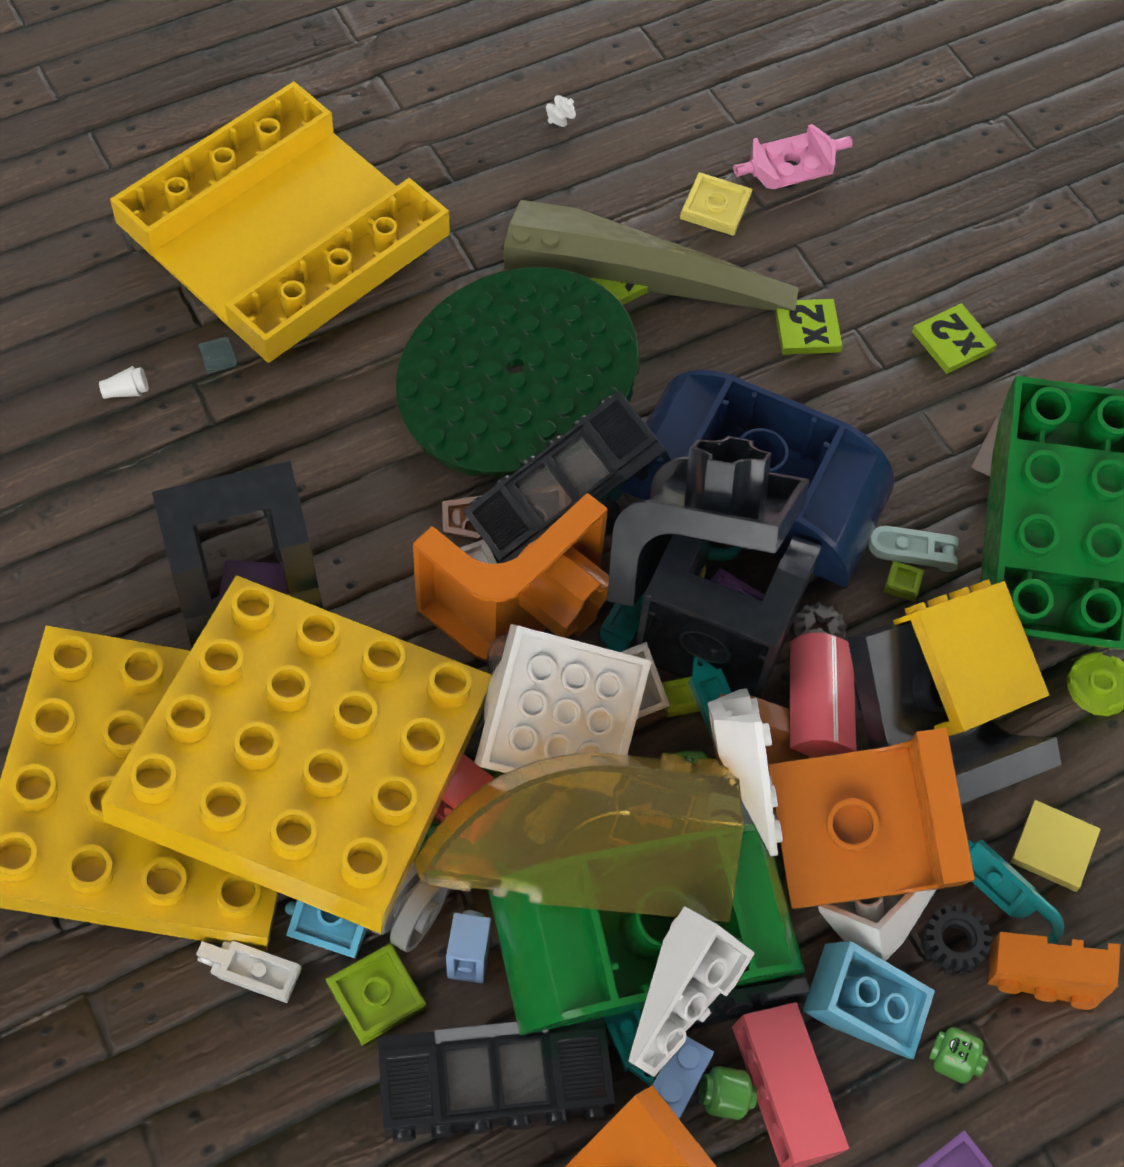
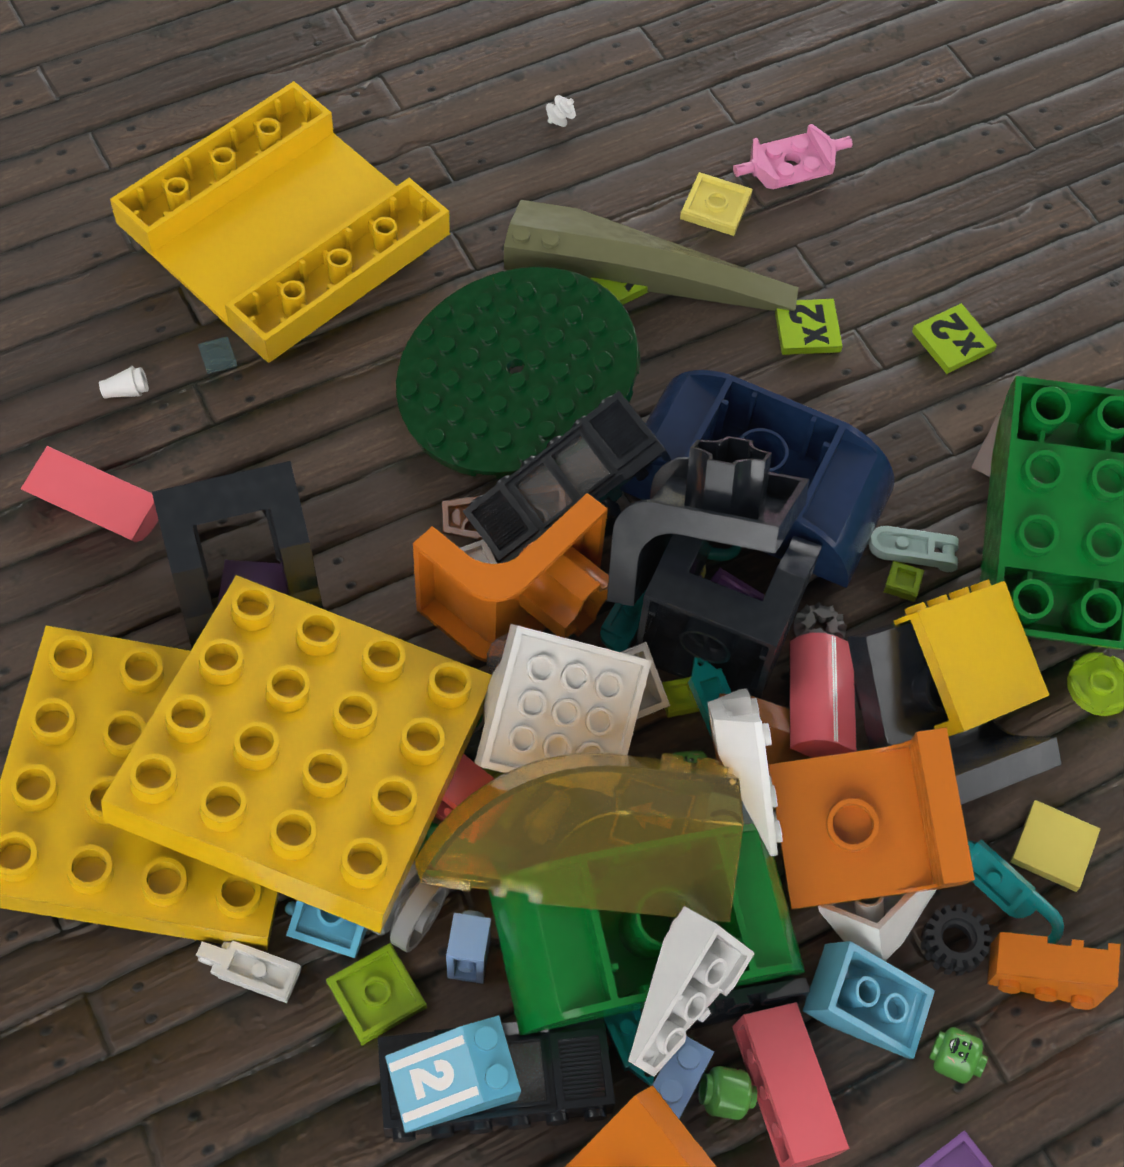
none -> coral brick [21,446,158,542]
none -> medium azure slope [385,1015,521,1134]

